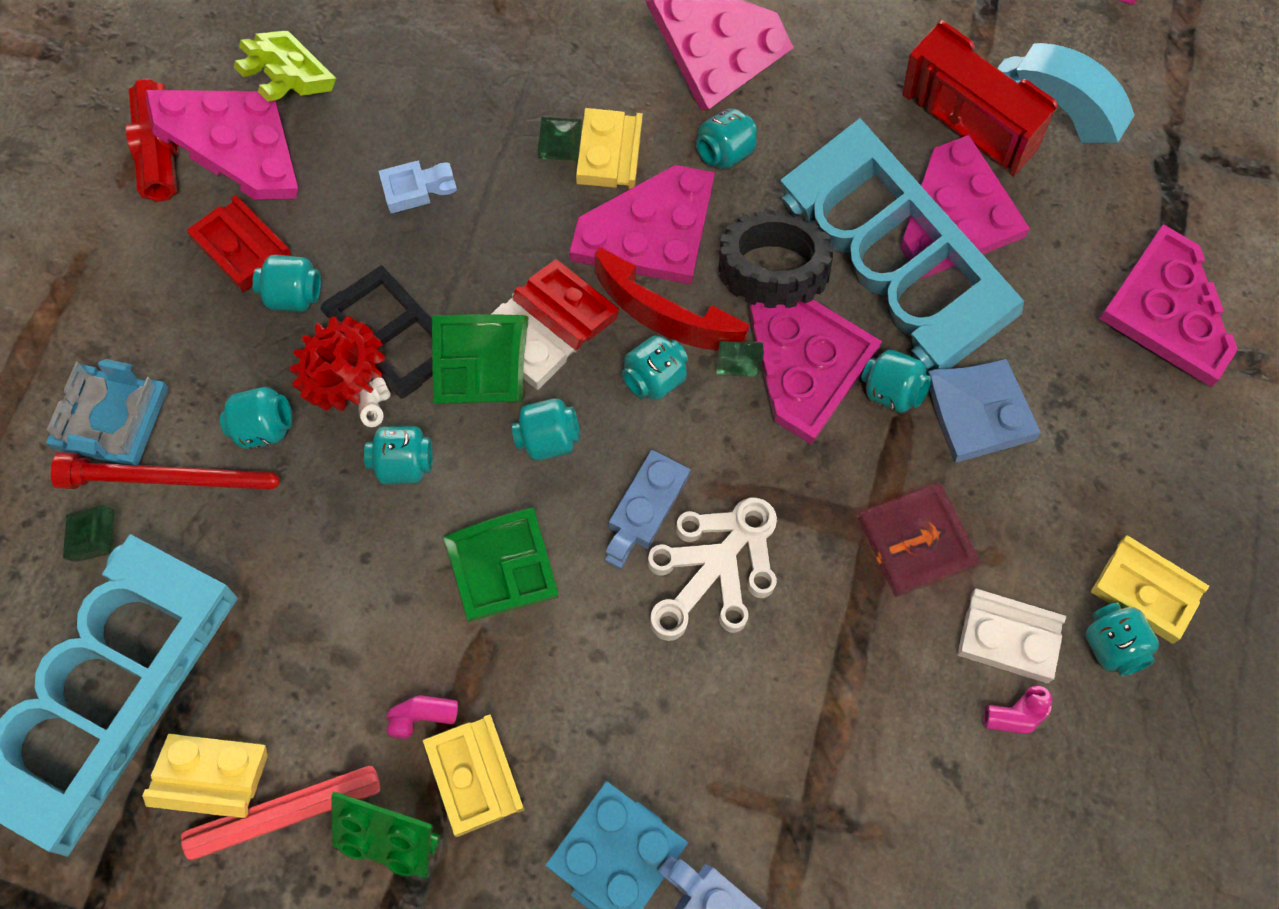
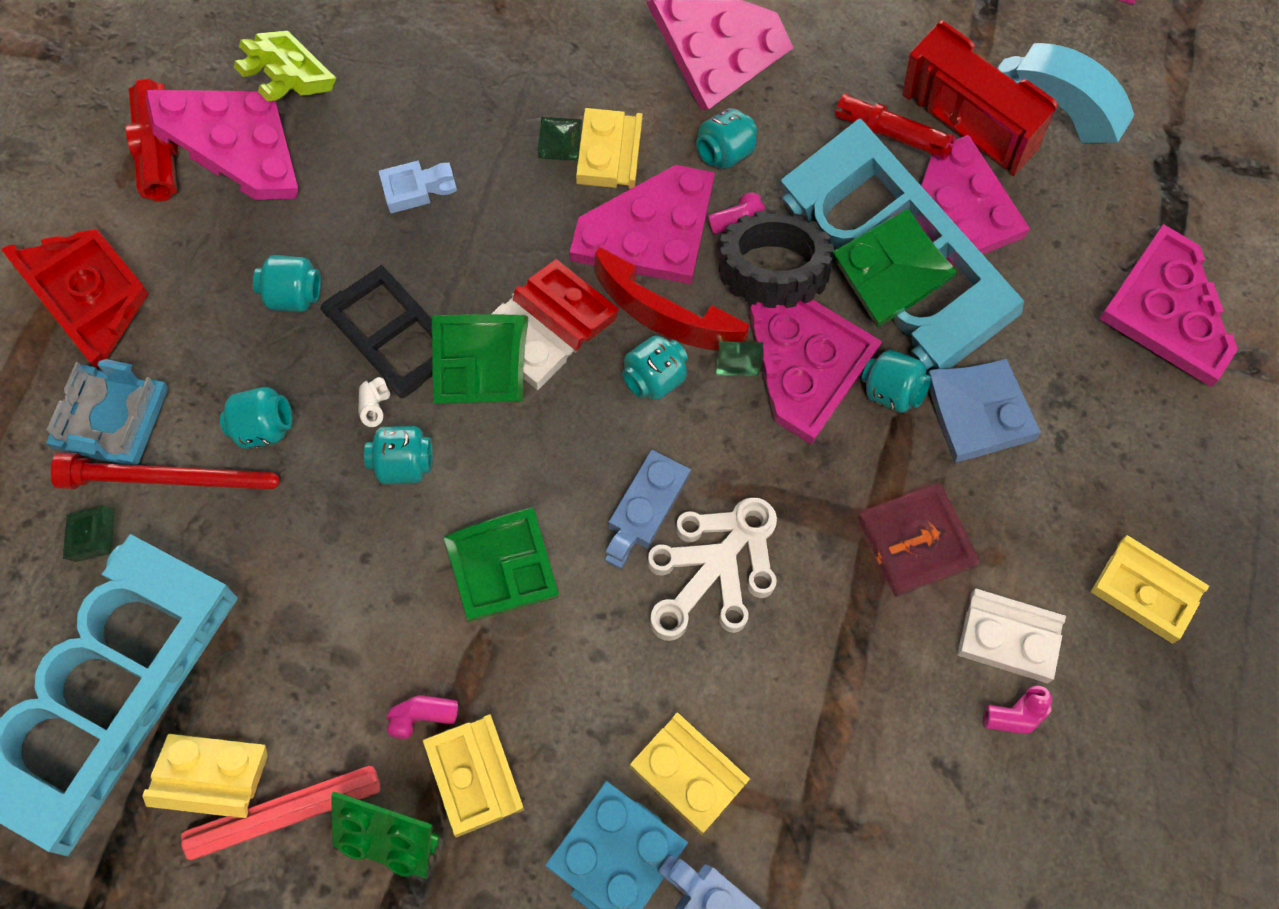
red plate [186,195,291,293] -> none
red gear [290,316,385,412] -> none
teal head [512,399,581,461] -> none
teal head [1085,603,1160,677] -> none
none -> red wing [1,229,149,370]
none -> light yellow plate [629,712,750,835]
none -> dark pink arm [708,192,765,235]
none -> green plate [833,208,957,328]
none -> red pin [835,93,955,160]

